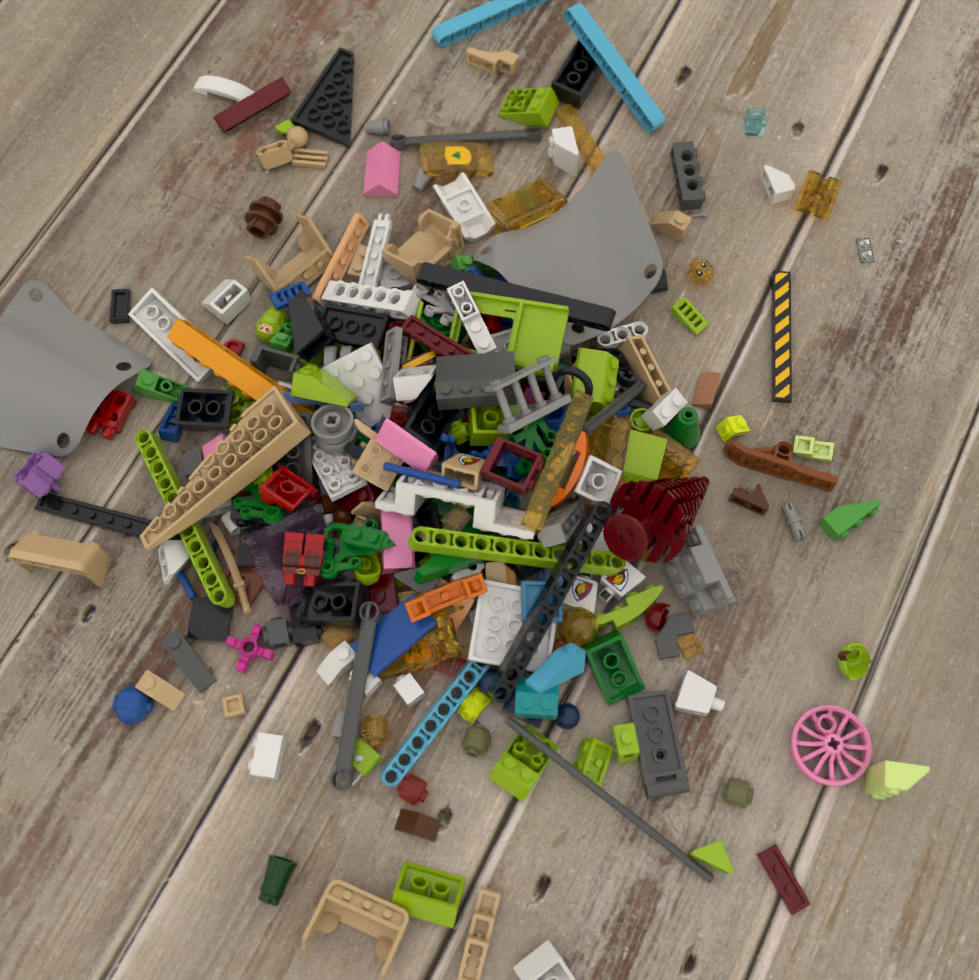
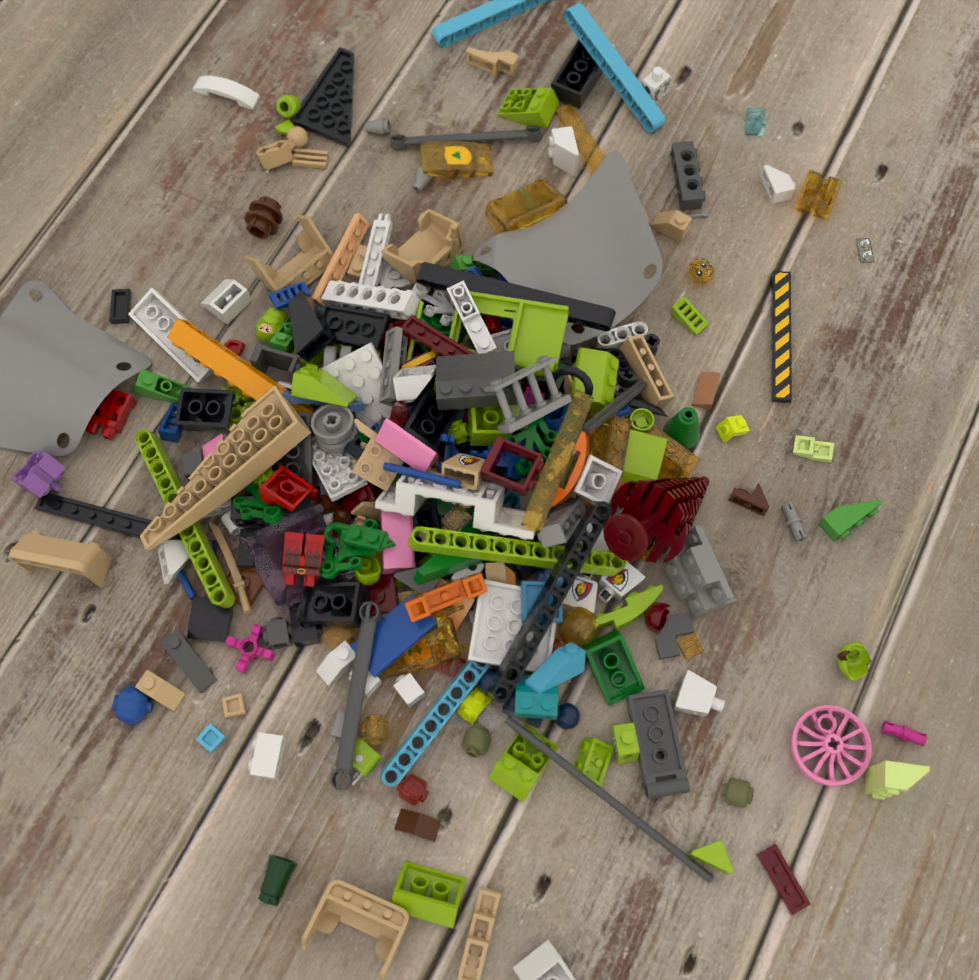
dark red beam [213,77,292,133] -> none
bright pink slope [363,141,401,197] -> none
white piece [433,172,496,242] -> none
white brick [641,388,688,431] -> none
black slope [646,269,668,294] -> none
dark orange piece [723,440,838,492] -> none
none -> medium azure plate [196,723,227,754]
none -> lime head [276,95,301,118]
none -> white torso [641,67,671,104]
none -> black bush [645,334,660,356]
none -> dark pink pin [881,720,927,747]

